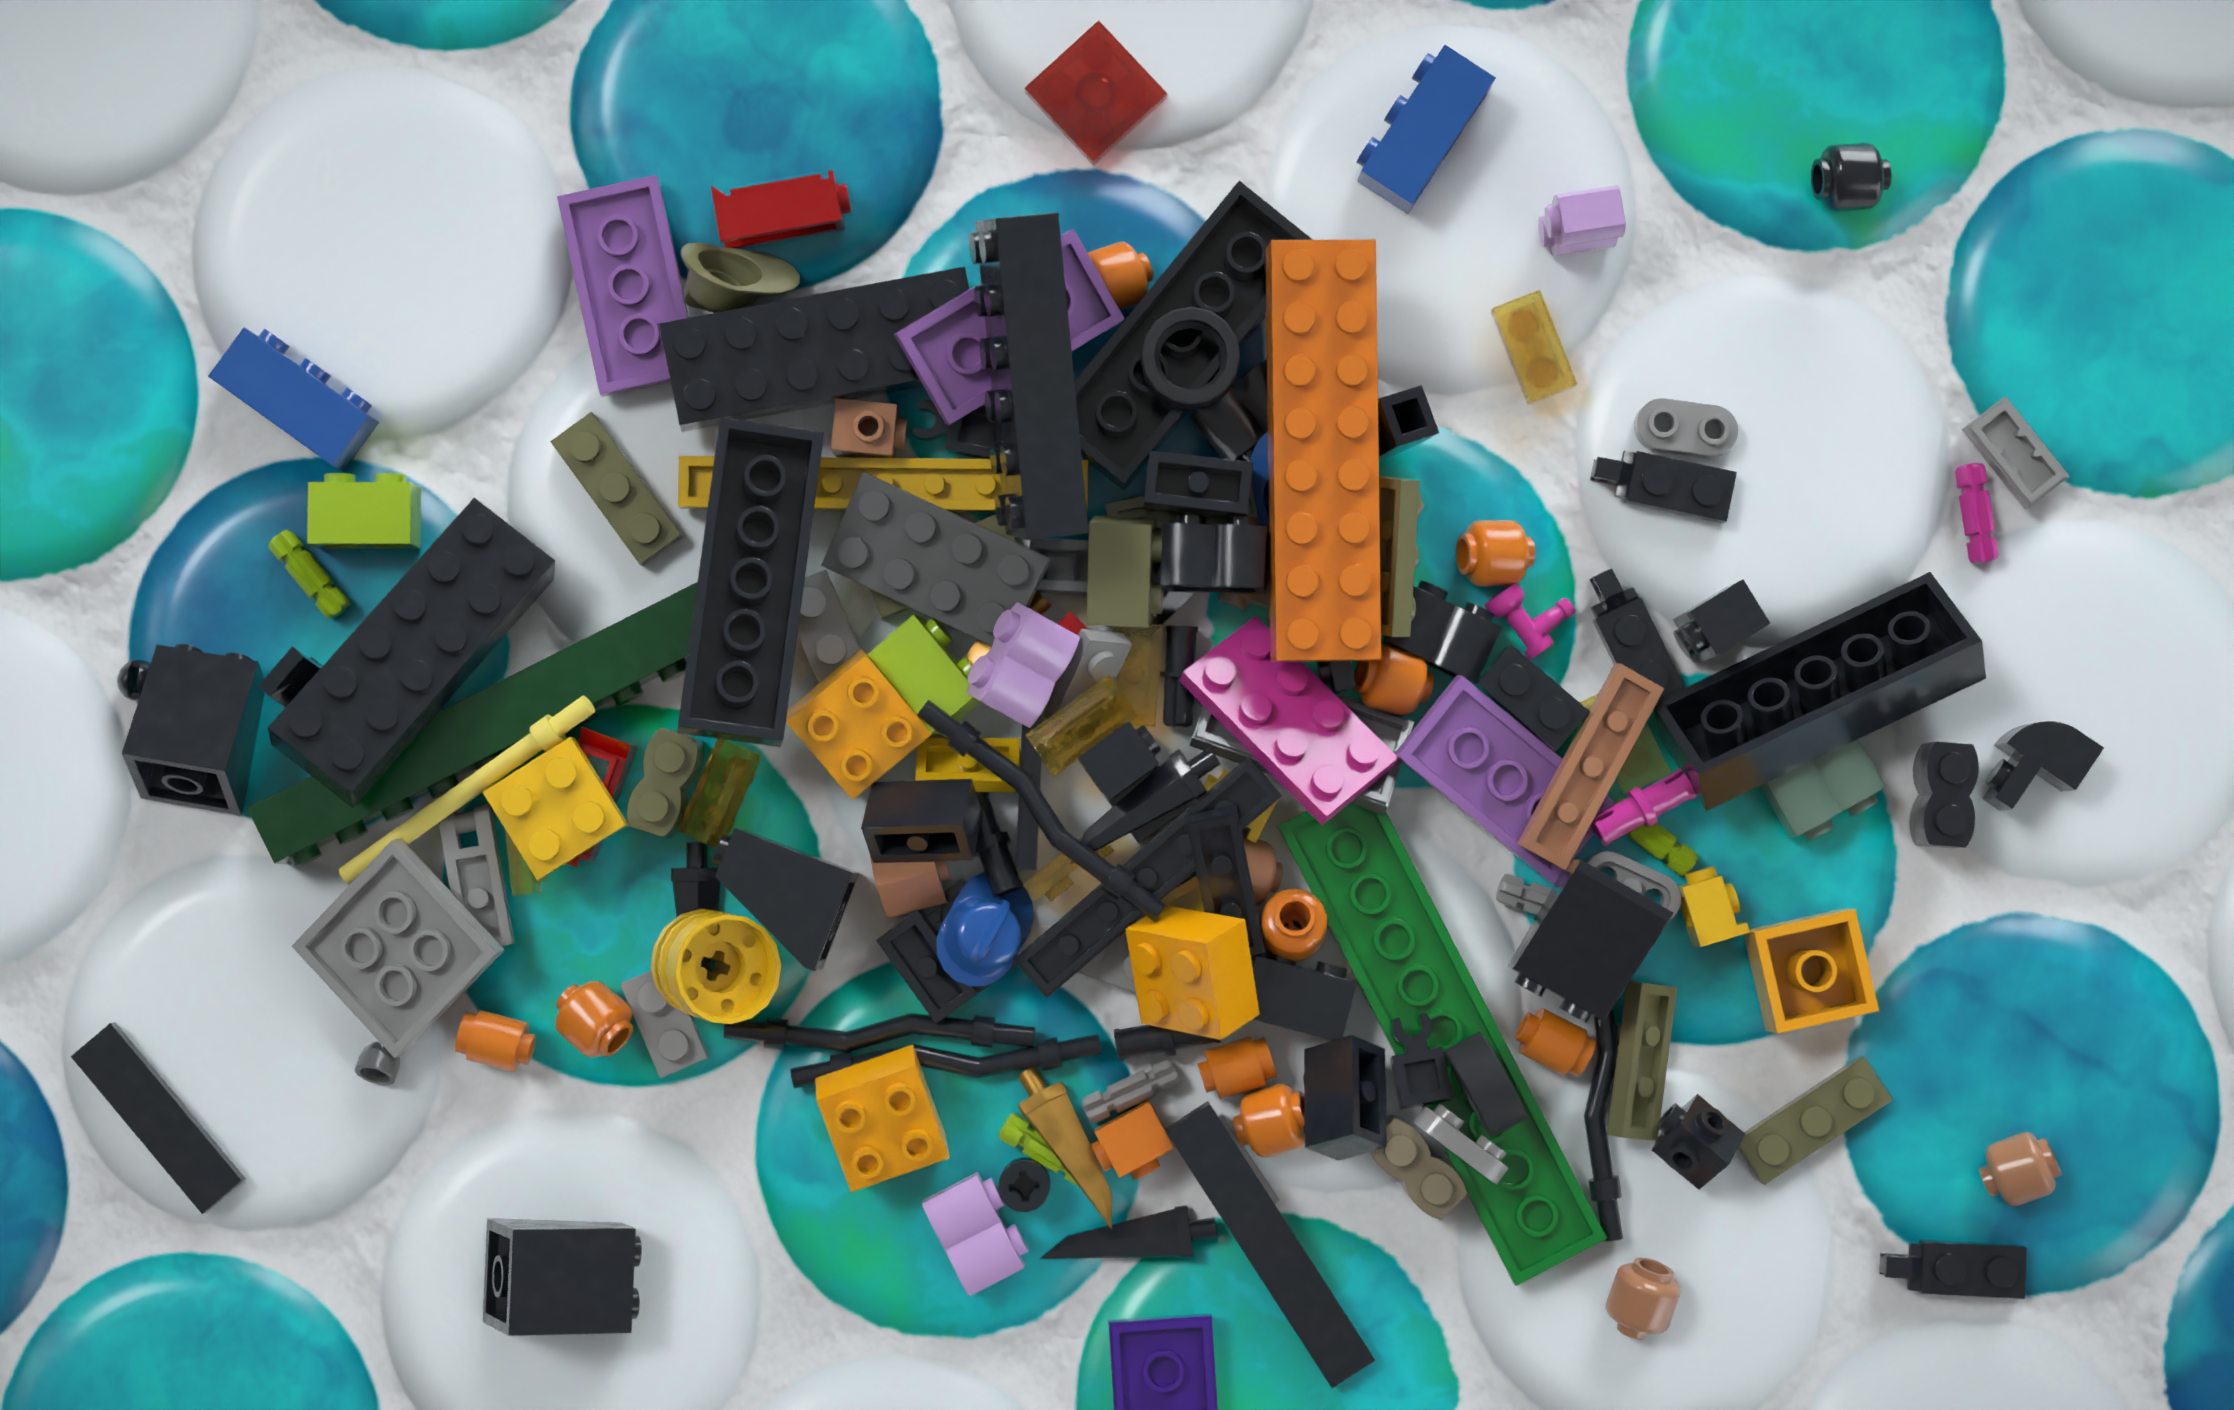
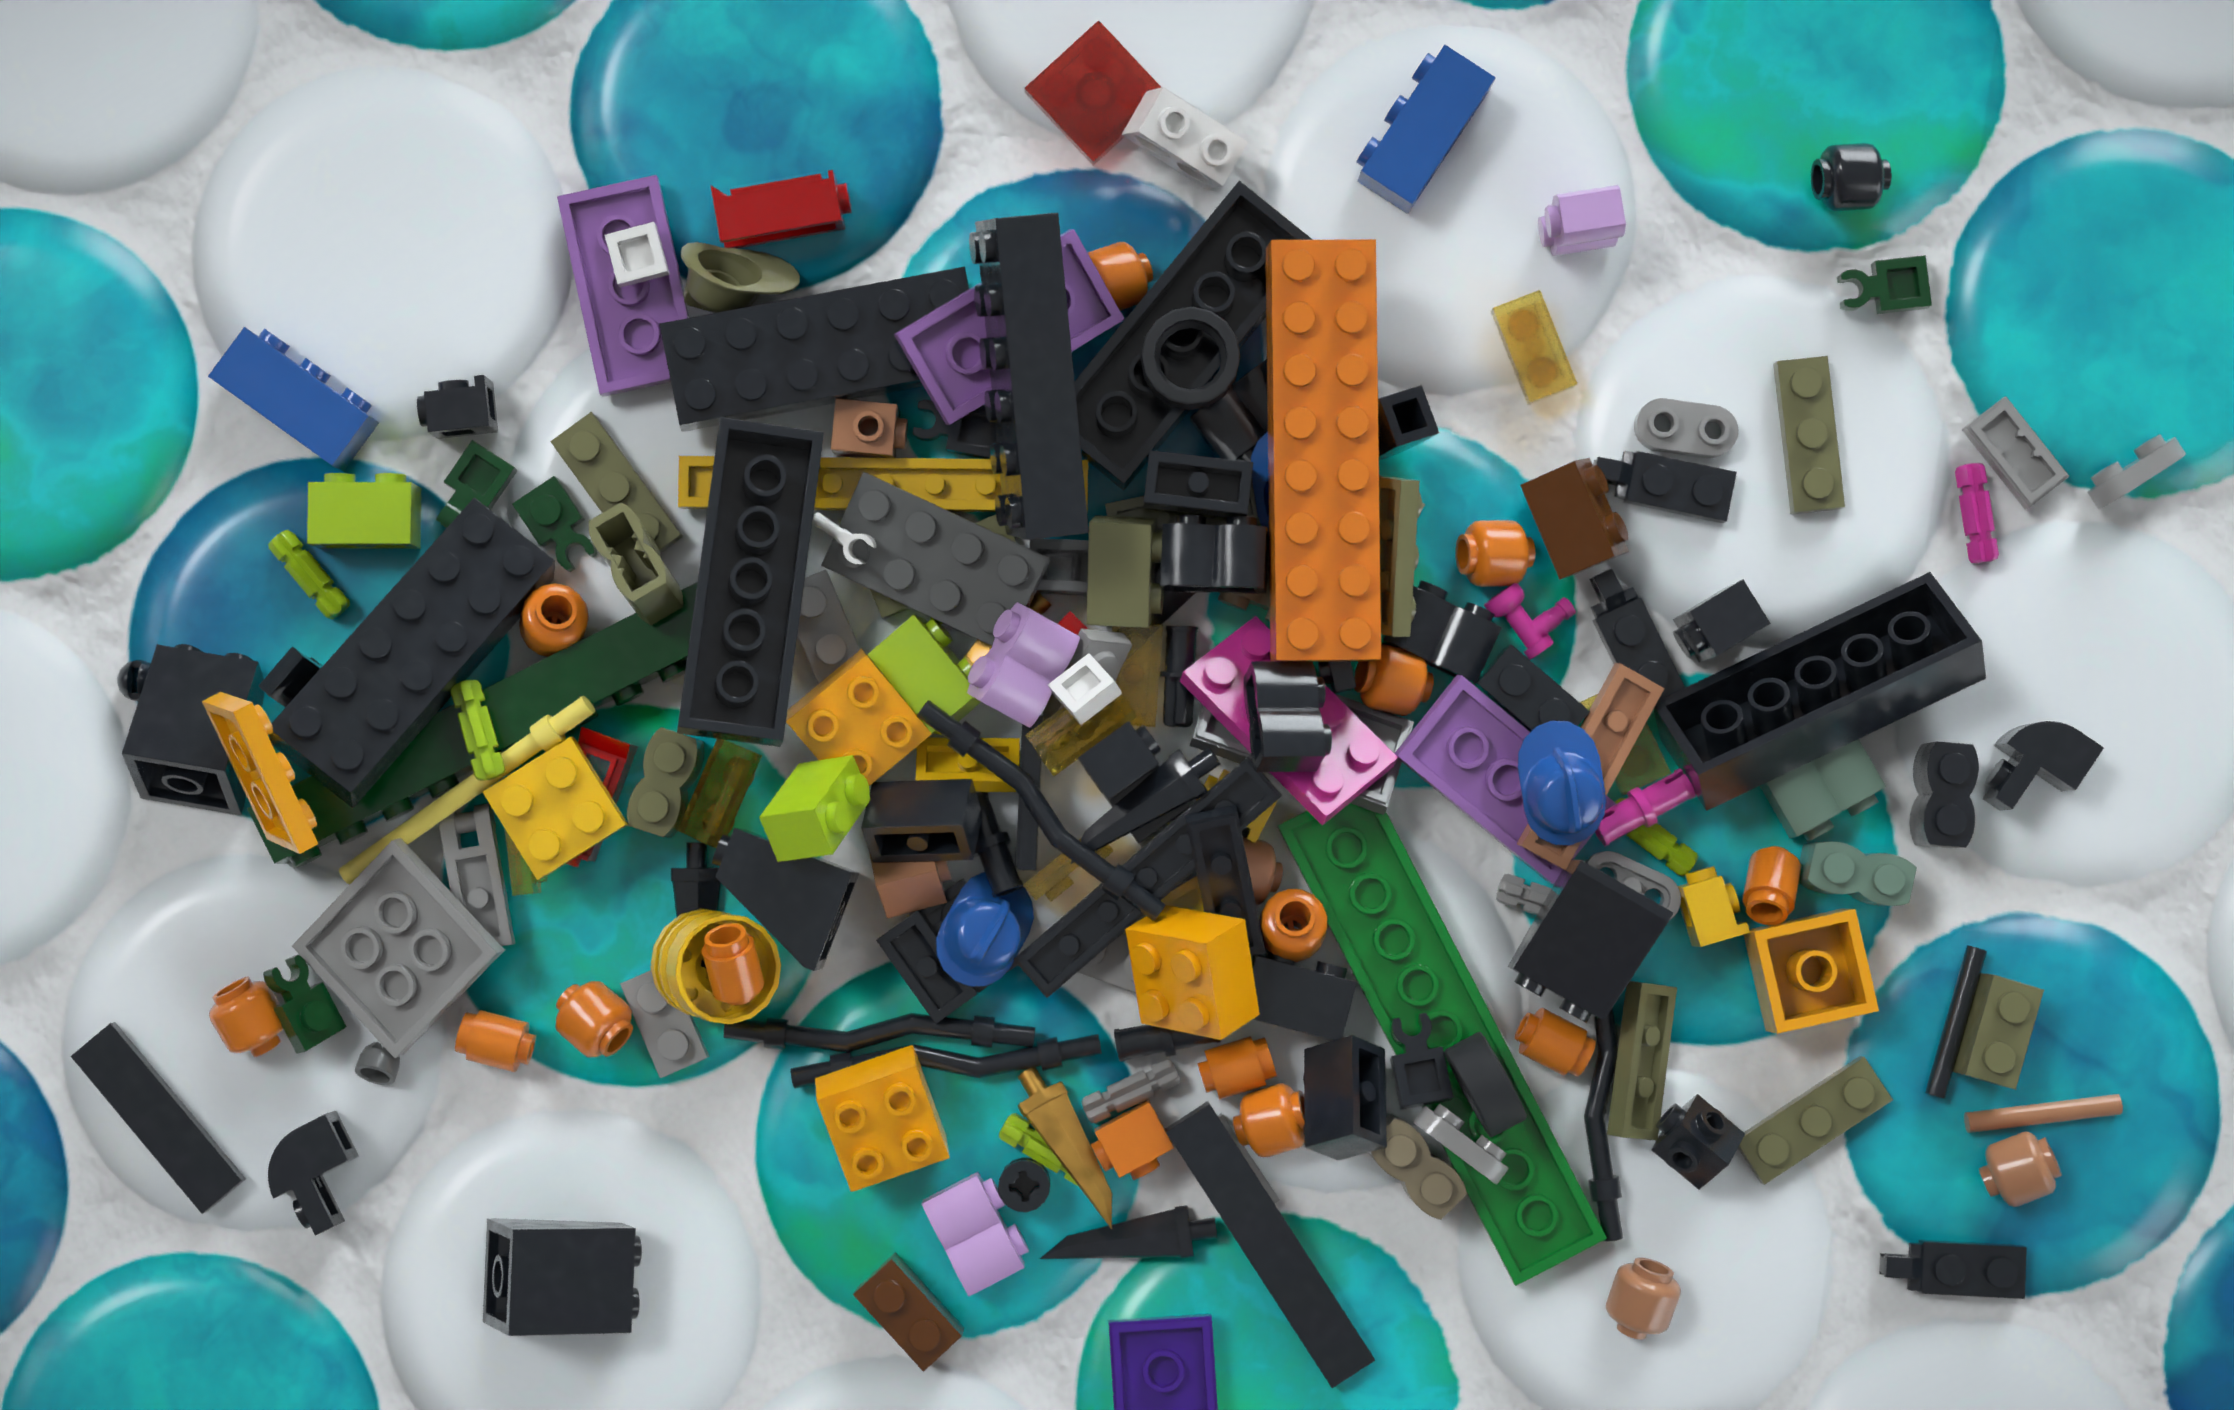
none -> light orange plate [202,692,318,854]
none -> orange head [209,977,283,1057]
none -> dark green plate [263,954,347,1054]
none -> black brick [268,1111,359,1236]
none -> black brick [417,375,498,439]
none -> dark green plate [436,440,517,528]
none -> lime axle [450,680,505,781]
none -> dark green plate [512,476,597,572]
none -> orange head [519,583,589,657]
none -> olive brick [589,503,683,625]
none -> white plate [604,222,670,288]
none -> orange brick [702,923,764,1005]
none -> lime brick [759,755,871,862]
none -> white hand [812,513,876,564]
none -> reddish brown brick [853,1252,965,1372]
none -> white plate [1048,653,1122,725]
none -> white brick [1122,87,1248,189]
none -> black brick [1244,661,1332,772]
none -> blue piece [1518,721,1606,845]
none -> reddish brown brick [1520,458,1629,580]
none -> orange brick [1743,846,1801,925]
none -> olive plate [1773,356,1845,514]
none -> sand green brick [1799,842,1917,906]
none -> dark green plate [1837,255,1932,314]
none -> black bar [1925,945,1987,1099]
none -> olive brick [1953,973,2044,1090]
none -> nougat bar [1964,1094,2123,1133]
none -> light grey plate [2087,434,2186,509]

